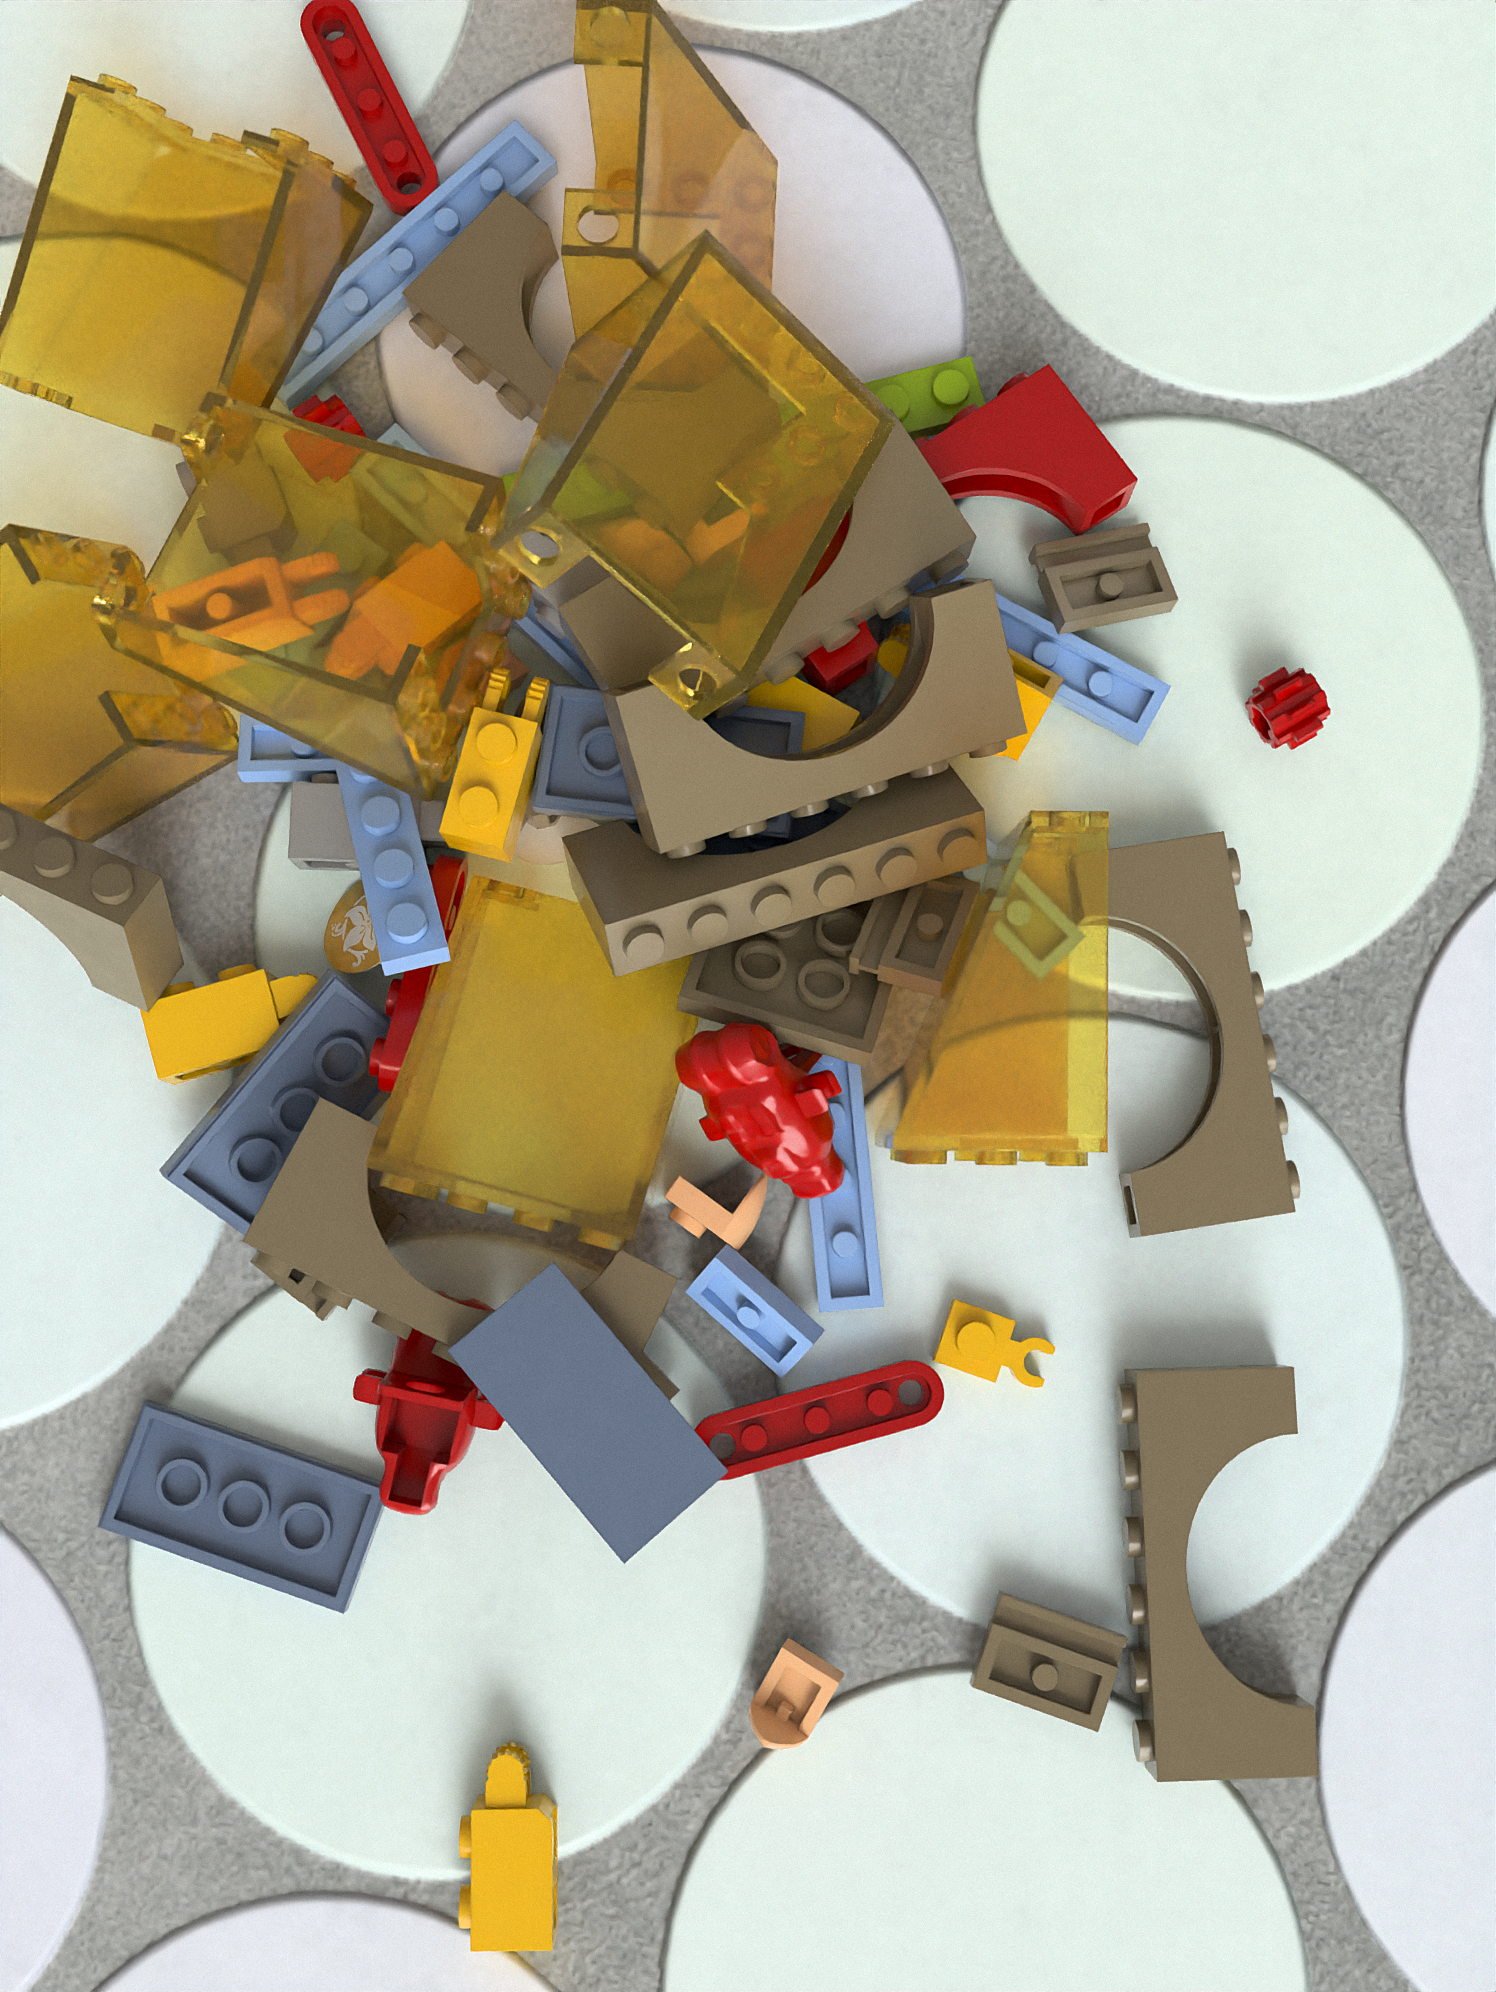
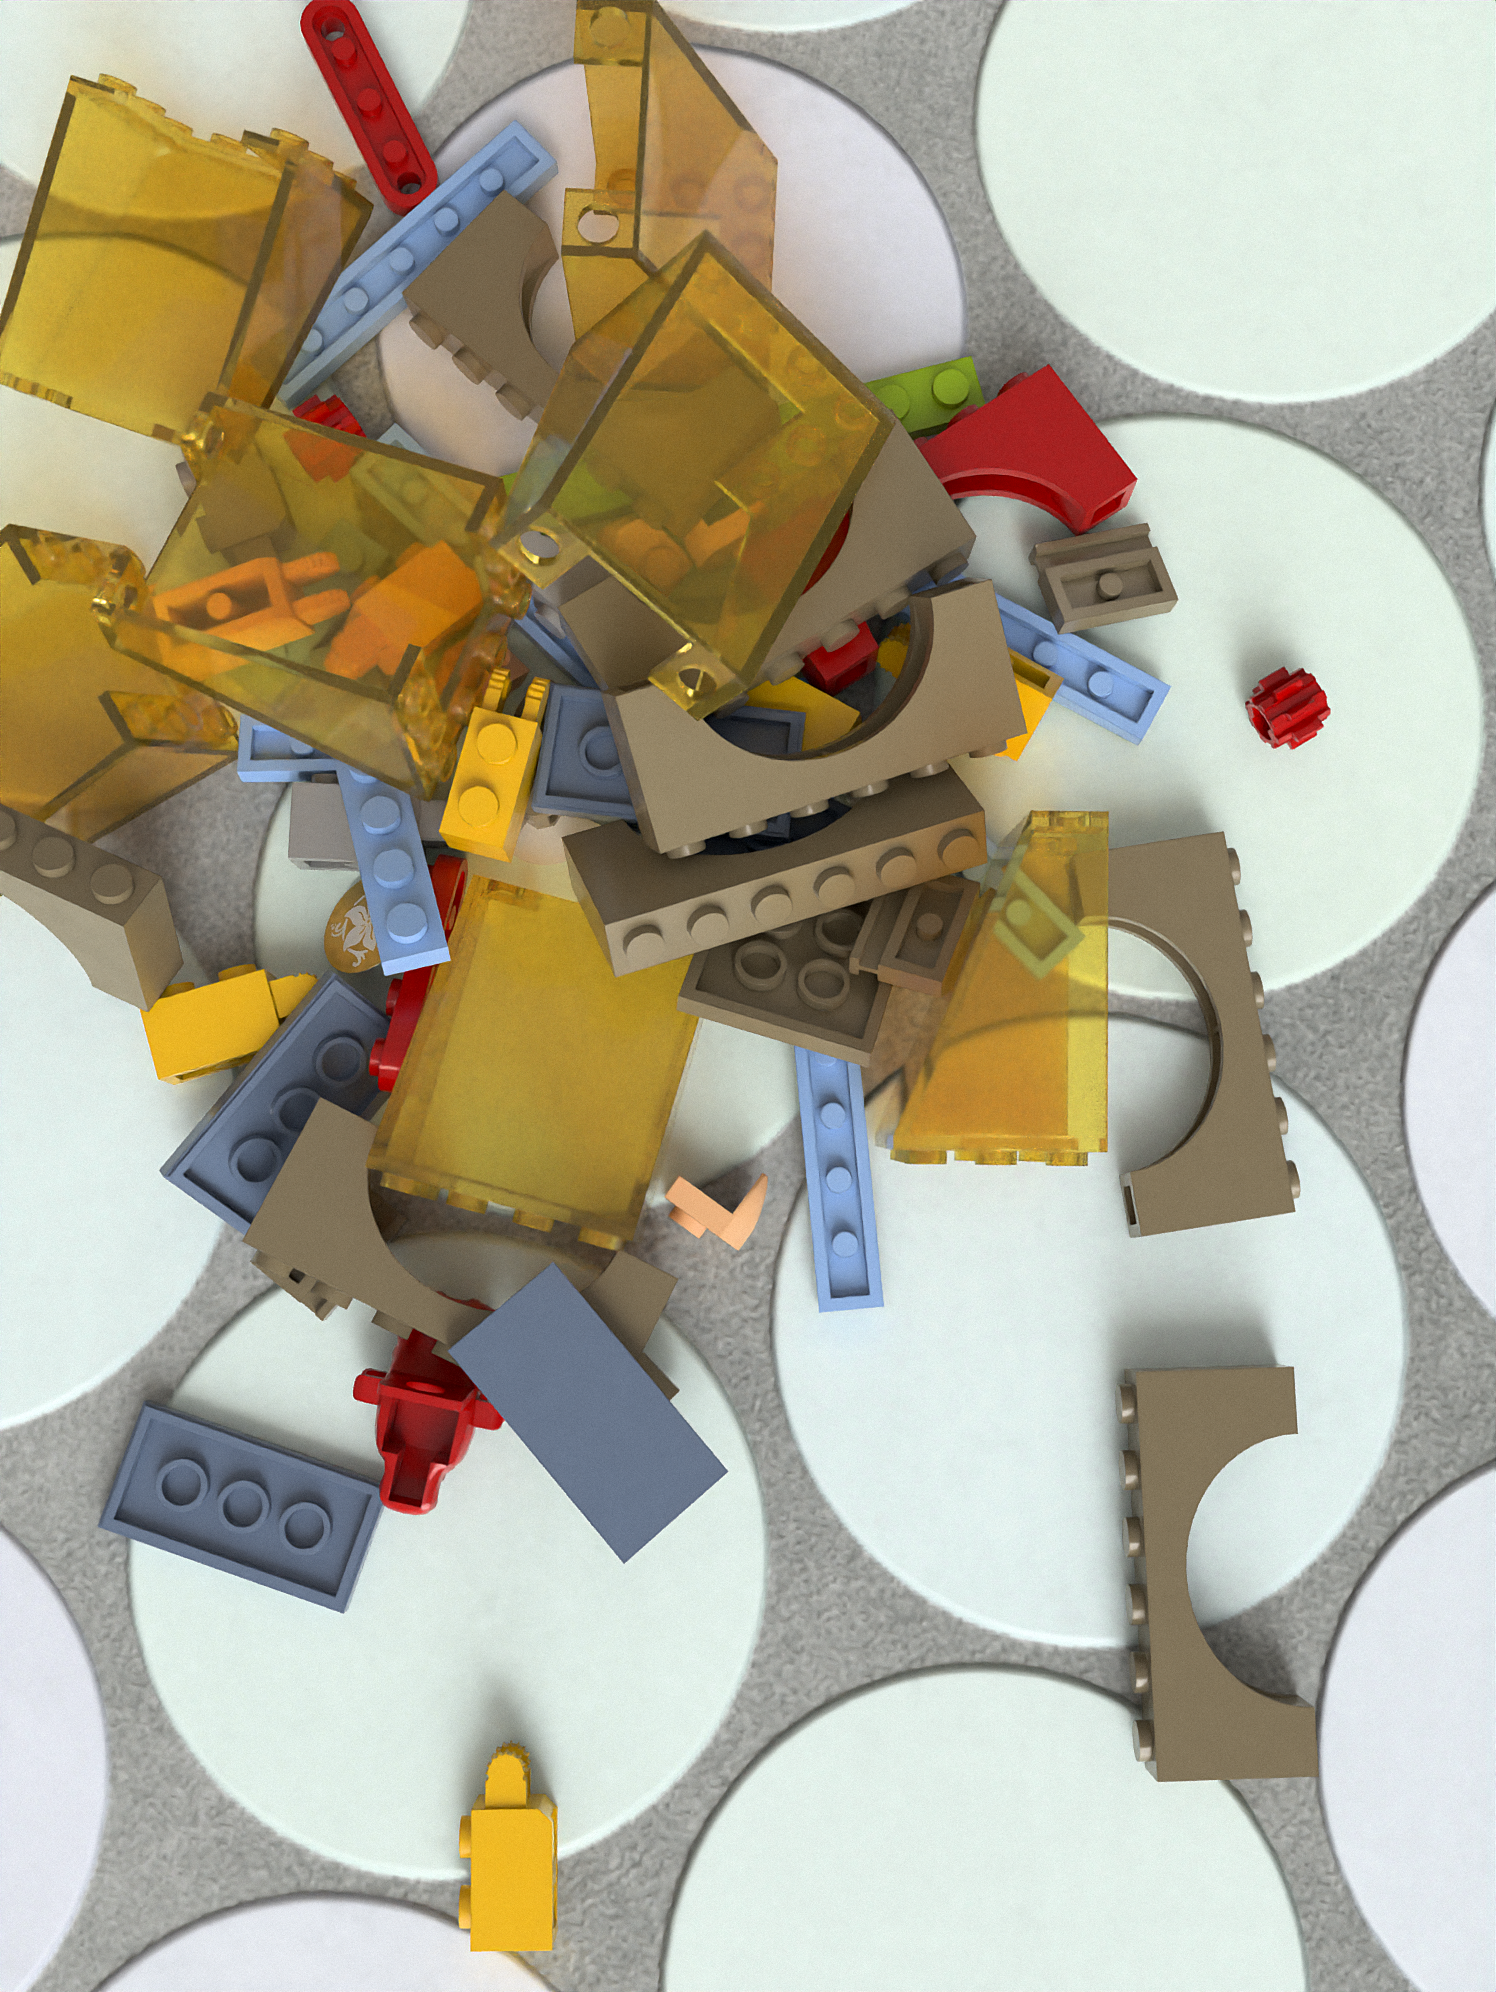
red piece [675,1022,845,1199] -> none
light blue plate [685,1243,825,1378] -> none
red plate [694,1360,944,1481] -> none
light nougat plate [749,1638,845,1750] -> none
yellow plate [932,1299,1055,1388] -> none
dark tan plate [969,1590,1128,1732] -> none

